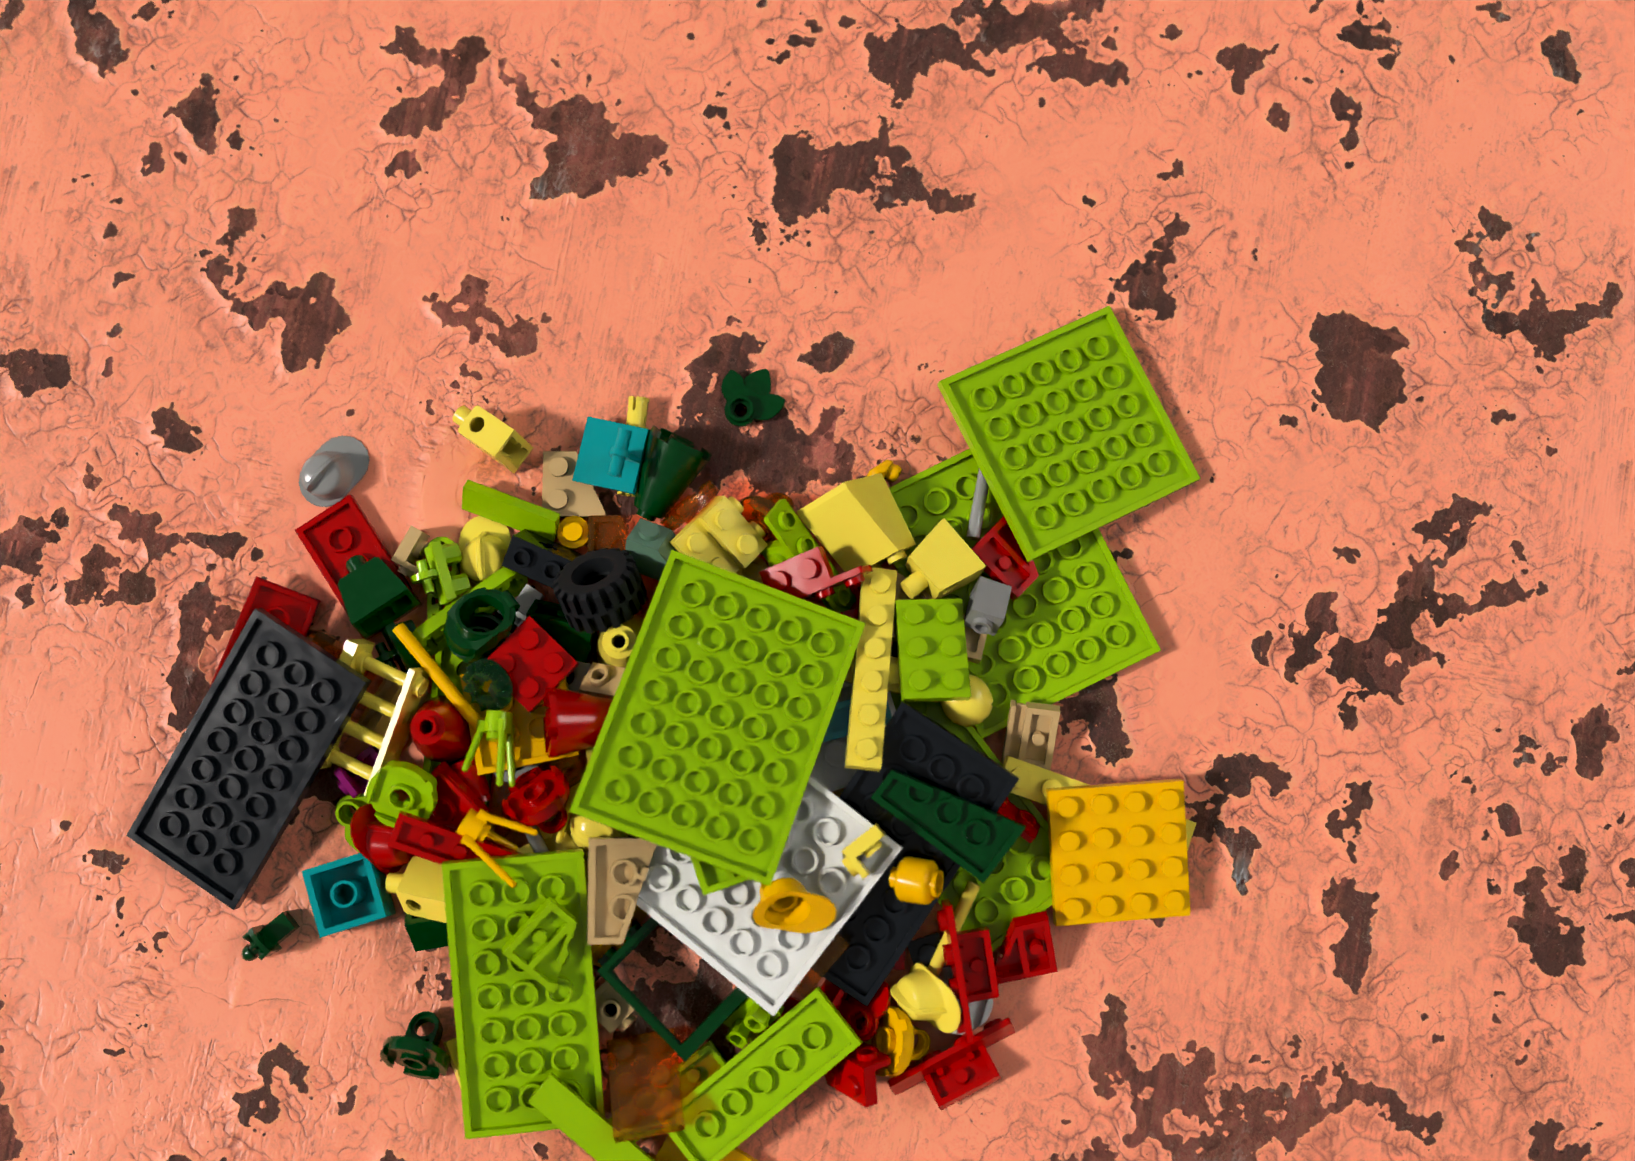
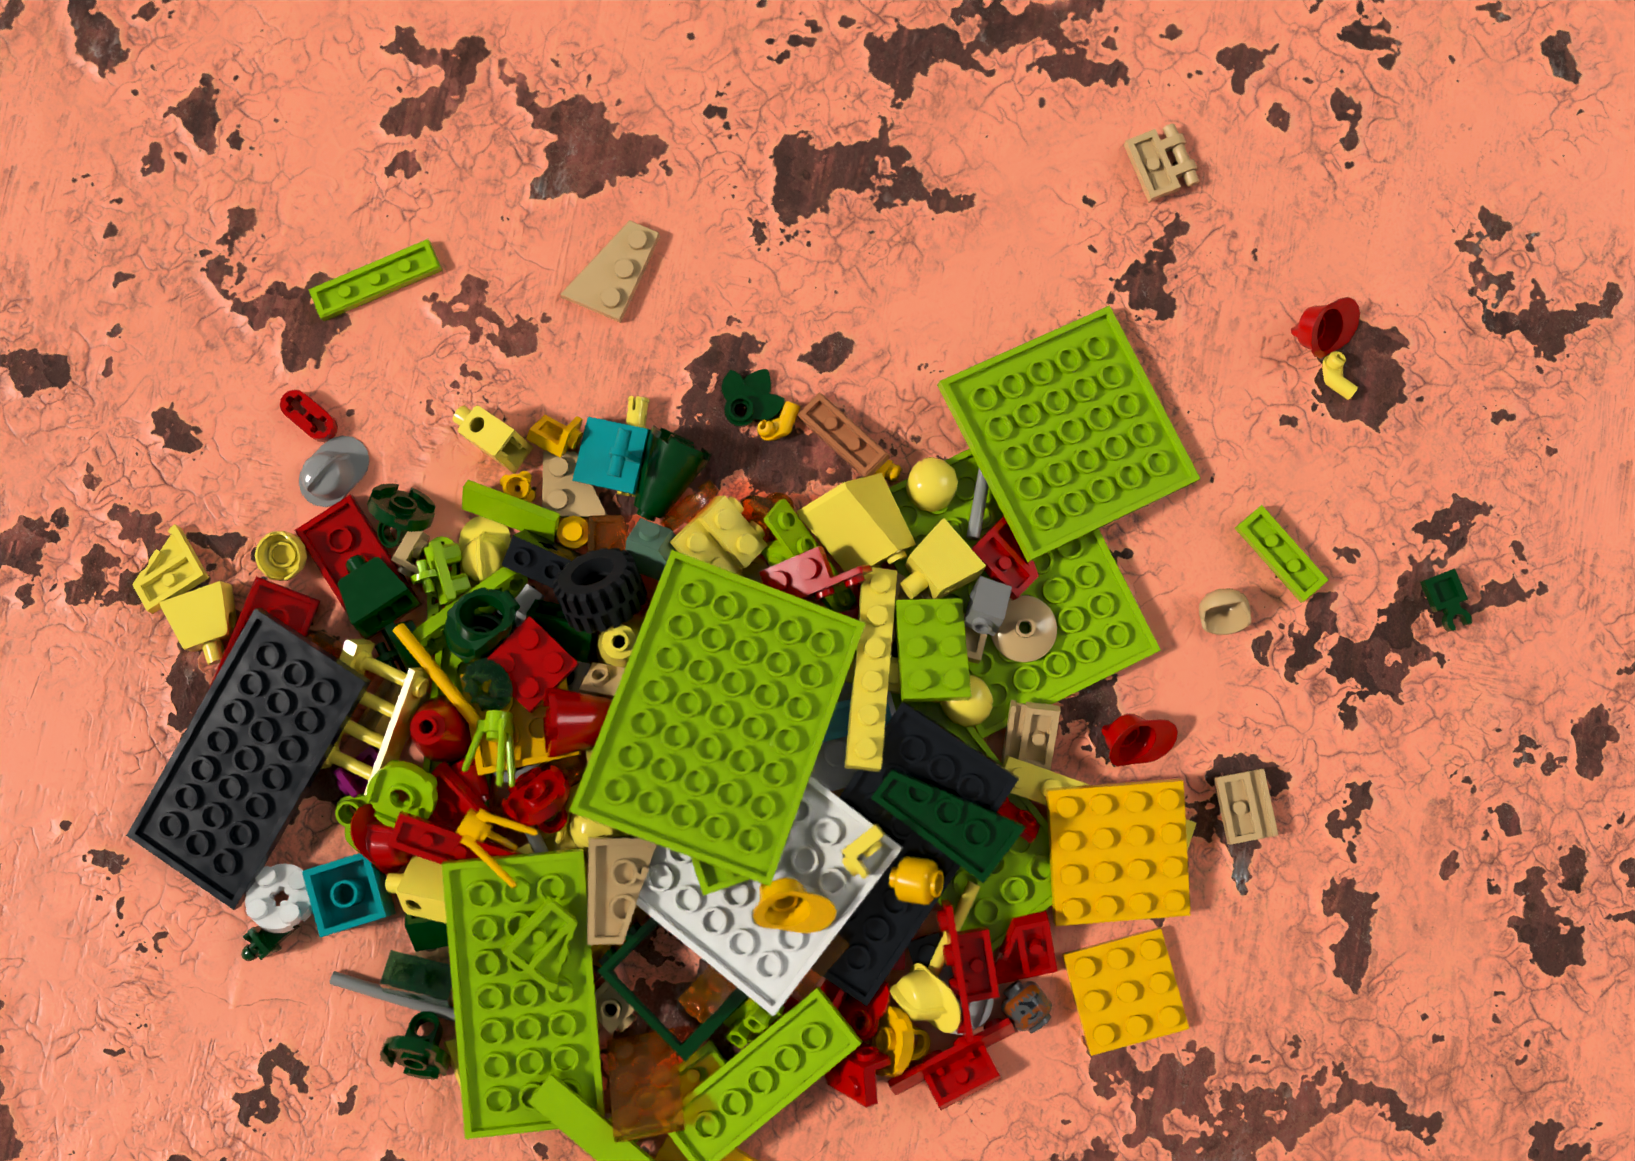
none -> light yellow wing [132,524,209,614]
none -> light yellow torso [159,581,237,665]
none -> white plate [245,864,313,933]
none -> light yellow hair [254,531,307,581]
none -> red beam [280,389,338,442]
none -> lime tile [309,239,443,321]
none -> light grey bar [330,971,455,1022]
none -> dark green tile [367,483,435,548]
none -> clear green brick [380,950,453,1008]
none -> yellow plate [500,471,536,503]
none -> yellow bracket [526,414,583,458]
none -> tan wing [560,220,660,323]
none -> clear orange bracket [678,965,737,1023]
none -> yellow arm [757,401,800,441]
none -> nougat tile [797,392,890,477]
none -> light yellow hair [906,457,958,512]
none -> tan dish [991,595,1057,662]
none -> head [1001,980,1052,1034]
none -> yellow plate [1062,927,1190,1056]
none -> red piece [1101,713,1178,766]
none -> tan plate [1124,123,1200,203]
none -> tan hair [1199,588,1251,635]
none -> tan plate [1213,769,1278,845]
none -> lime plate [1235,505,1329,603]
none -> red piece [1291,297,1360,359]
none -> light yellow arm [1322,351,1358,400]
none -> dark green plate [1420,569,1472,632]

